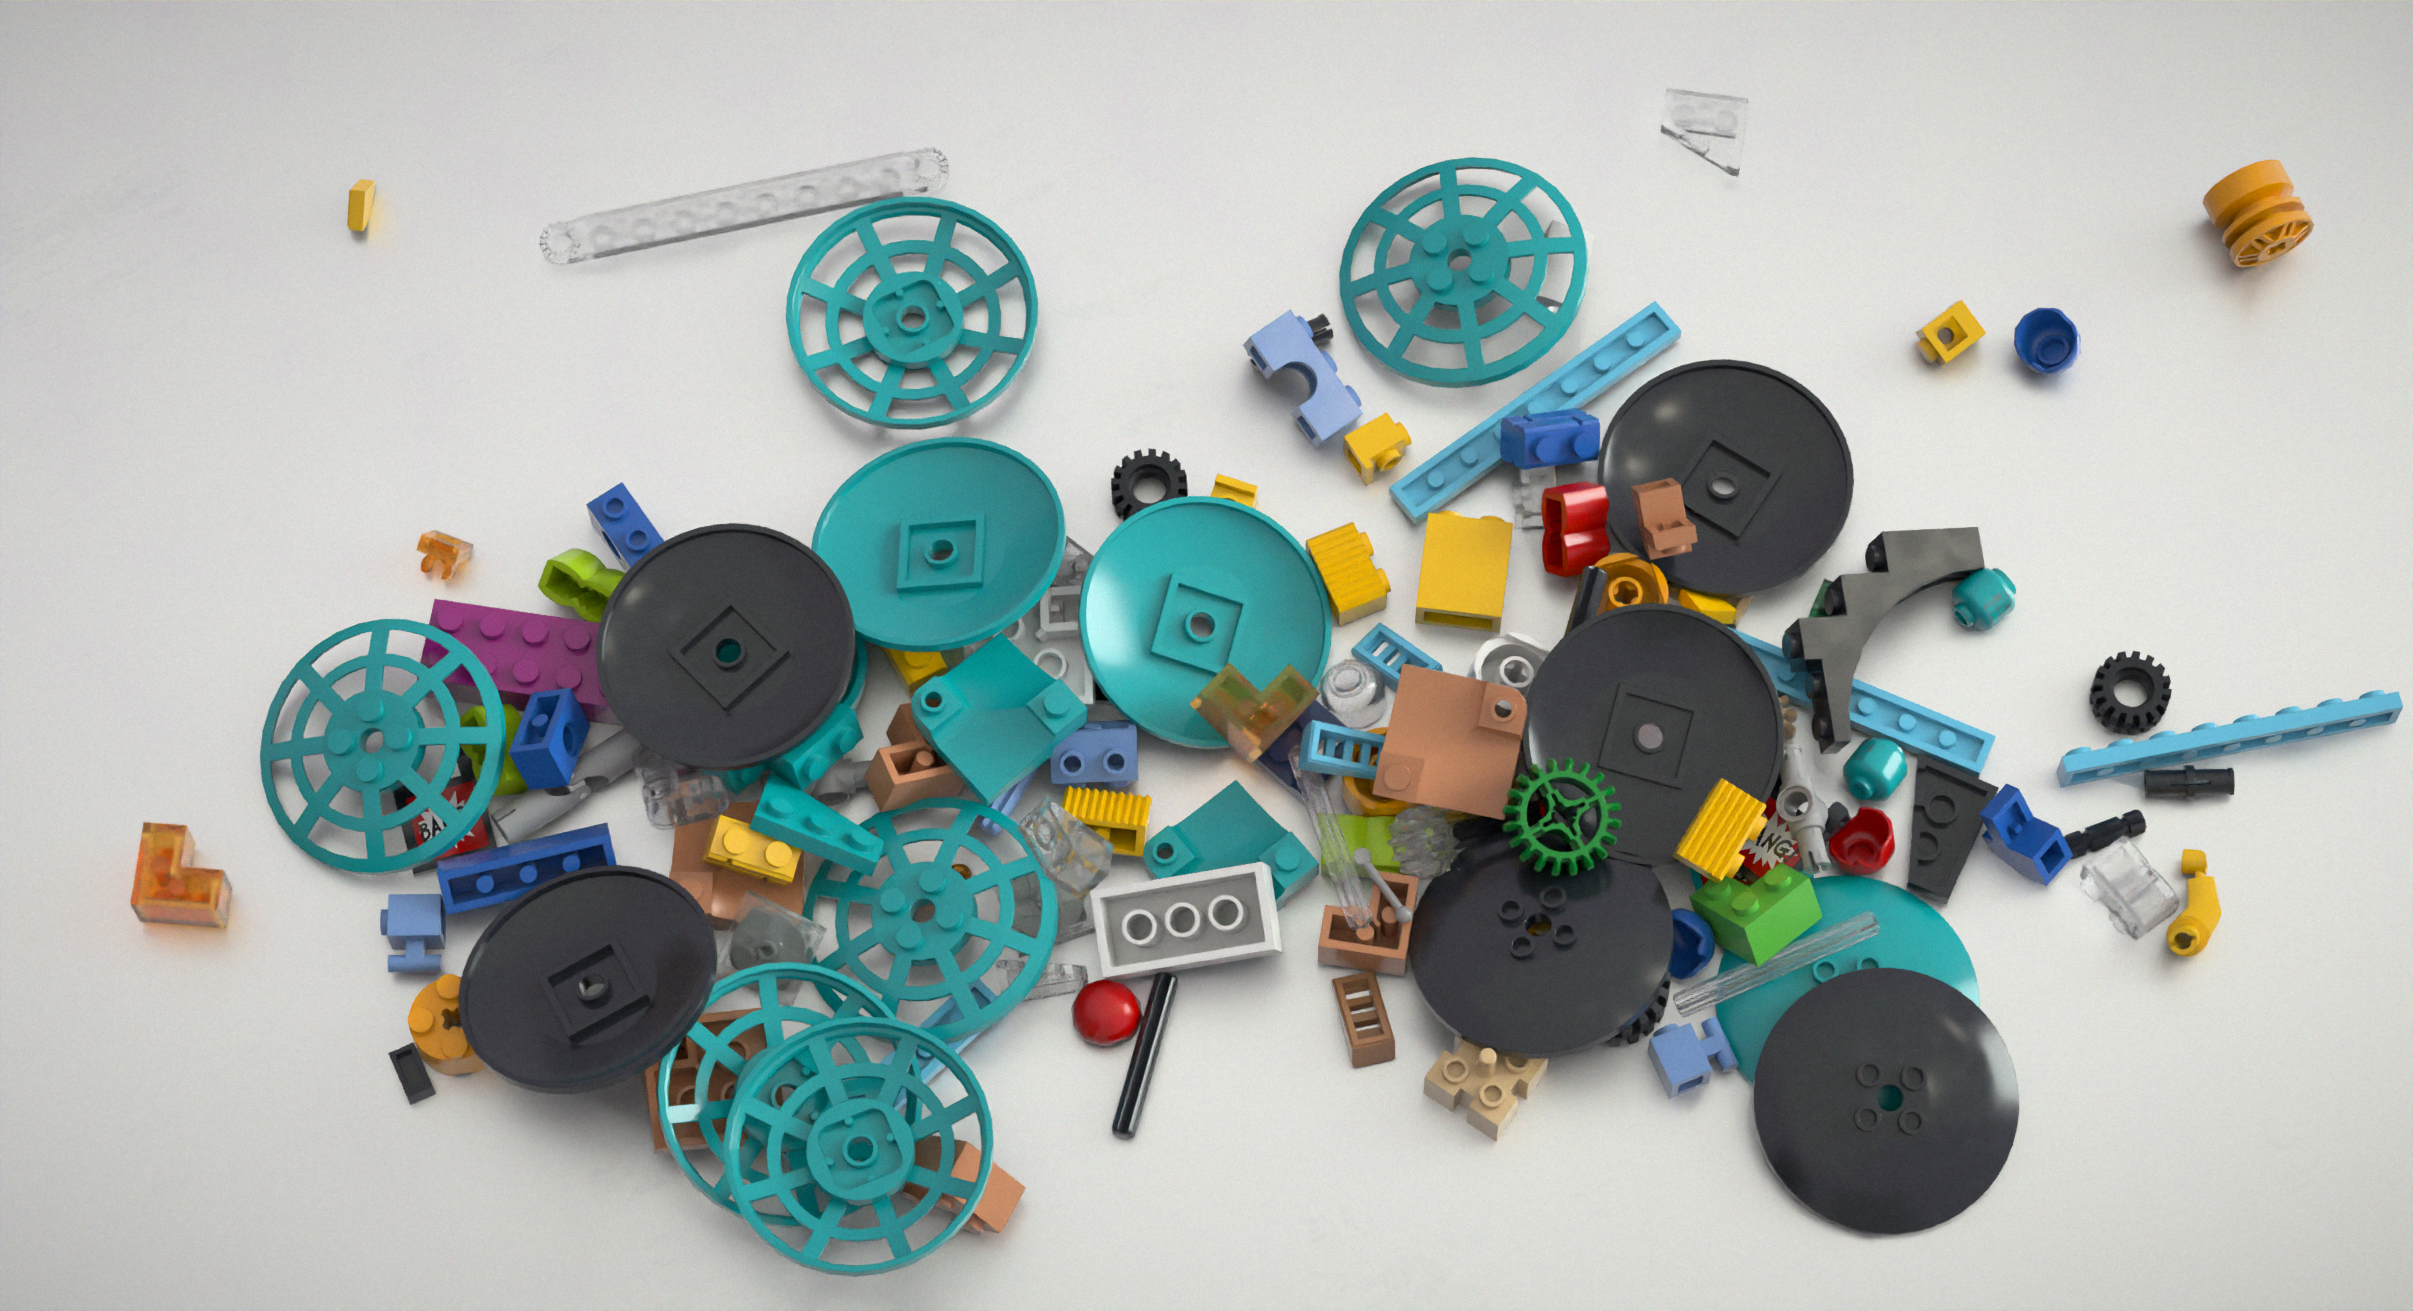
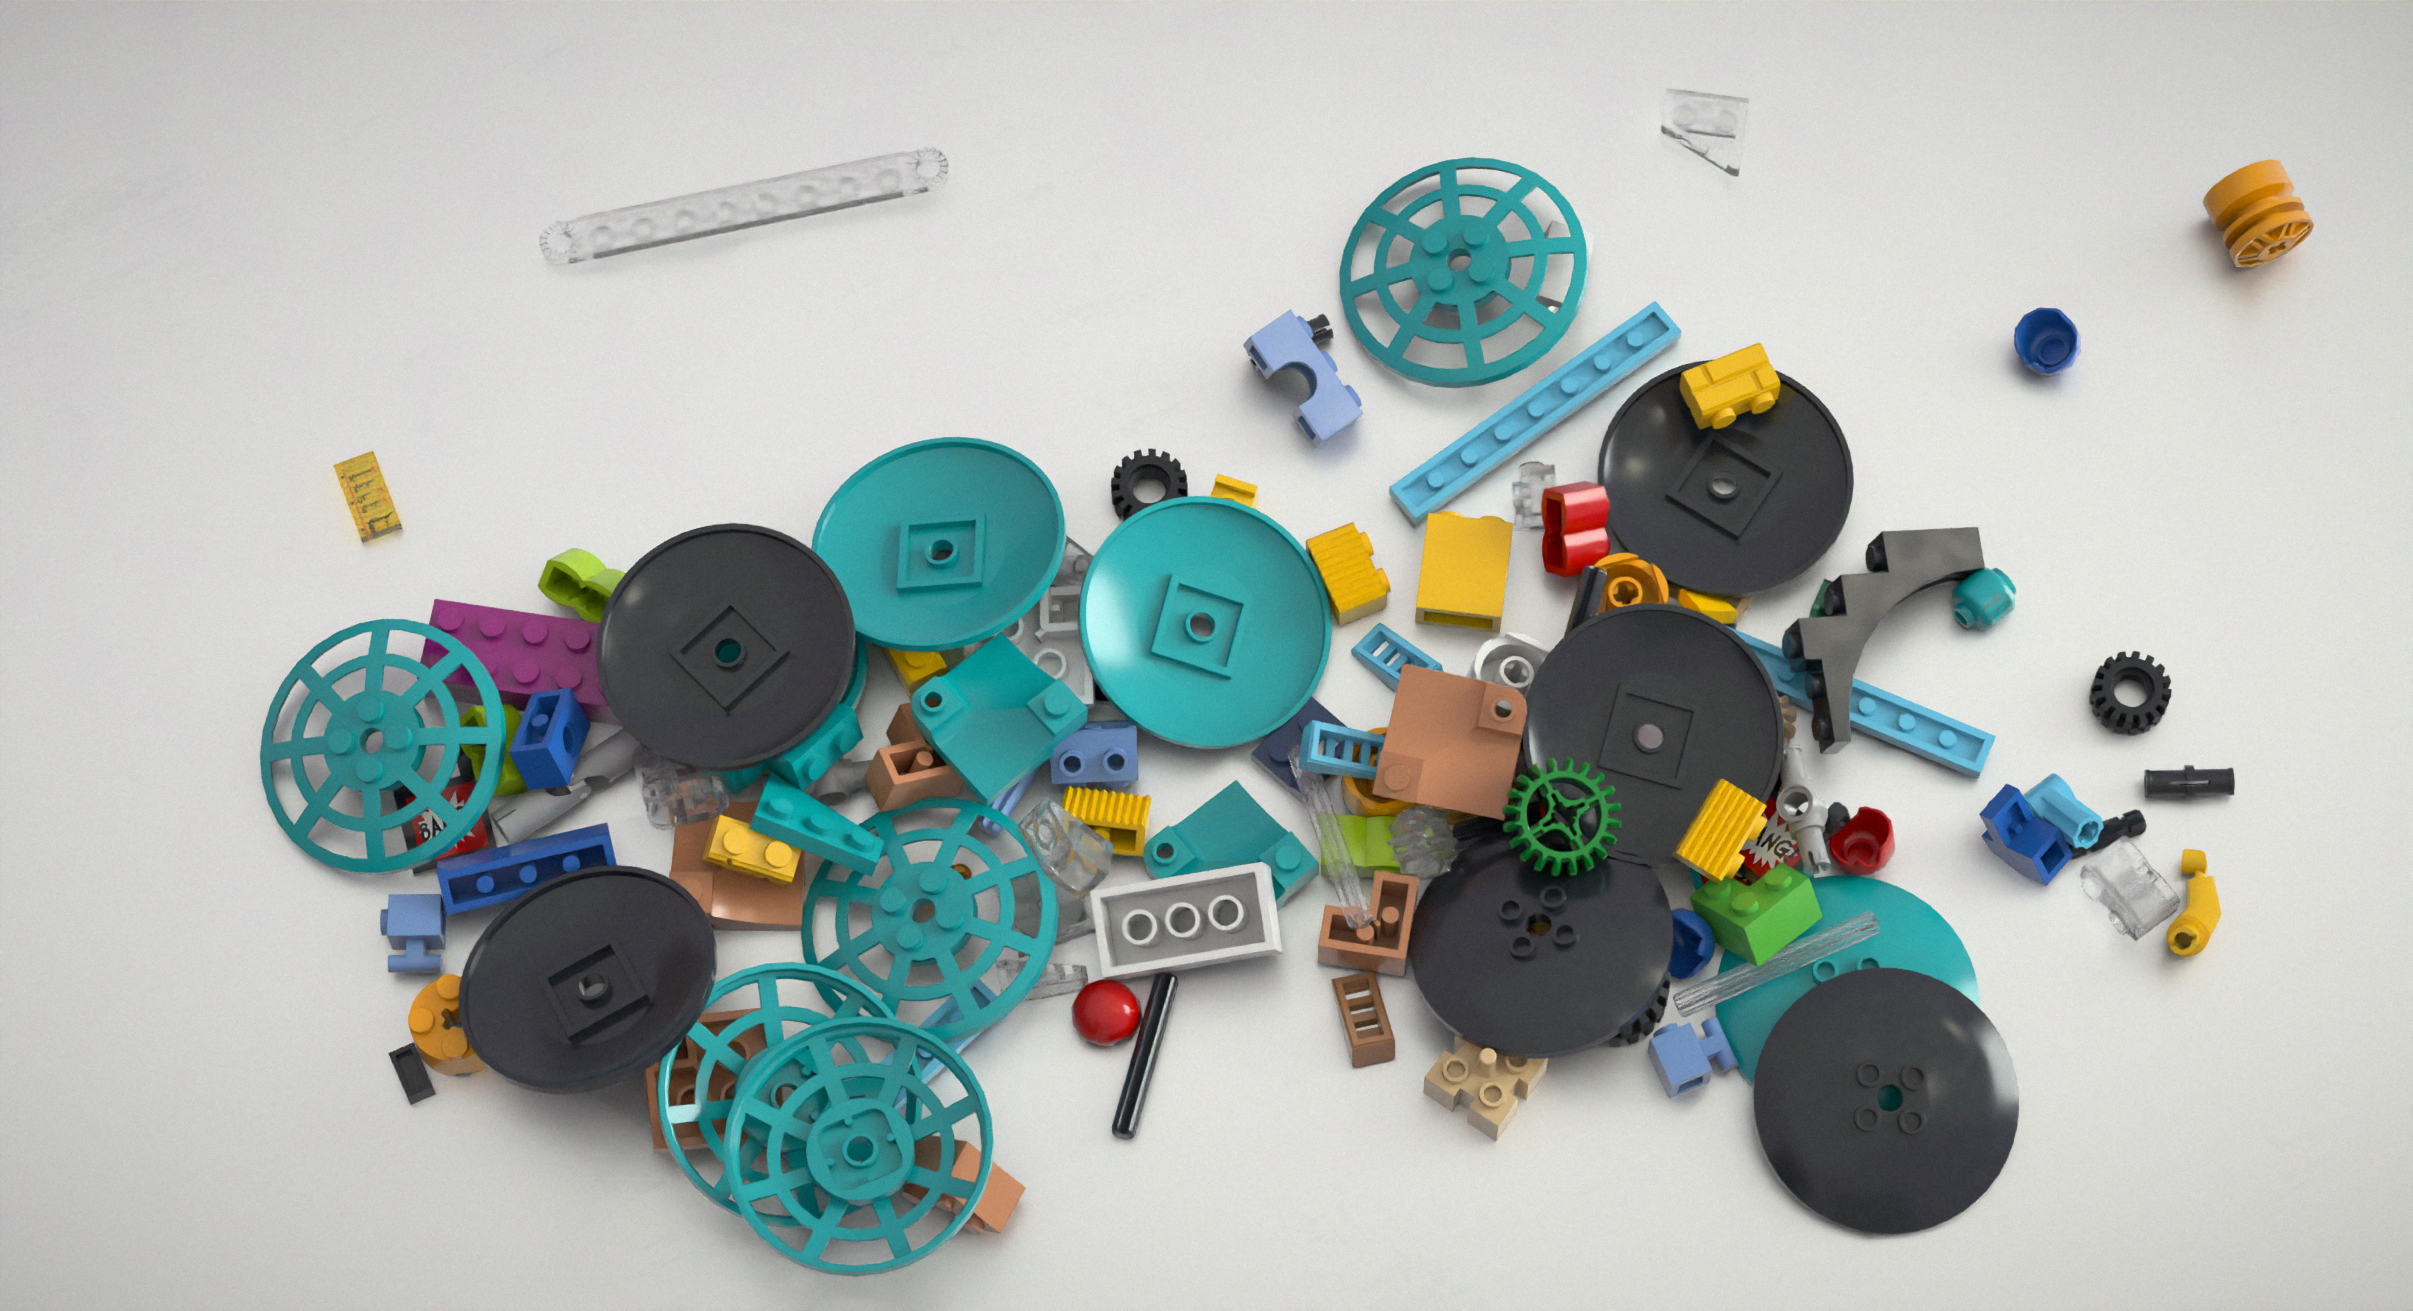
clear orange brick [130,822,232,928] -> none
yellow tile [347,179,375,231] -> none
clear orange tile [416,530,474,581] -> none
blue brick [586,482,664,573] -> none
clear piece [717,890,827,1006] -> none
teal dish [786,196,1038,430] -> none
clear orange brick [1189,662,1320,764] -> none
clear hair [1319,659,1387,728] -> none
yellow brick [1343,412,1412,487] -> none
light grey hinge [1353,848,1413,924] -> none
blue brick [1500,408,1600,470] -> none
nougat brick [1631,478,1698,560] -> none
teal head [1843,738,1907,802] -> none
black wing [1906,753,1999,905] -> none
yellow brick [1915,300,1986,366] -> none
medium azure plate [2056,690,2403,787] -> none
none -> clear yellow tile [333,451,402,543]
none -> yellow brick [1679,342,1781,429]
none -> medium azure piece [2022,773,2104,849]

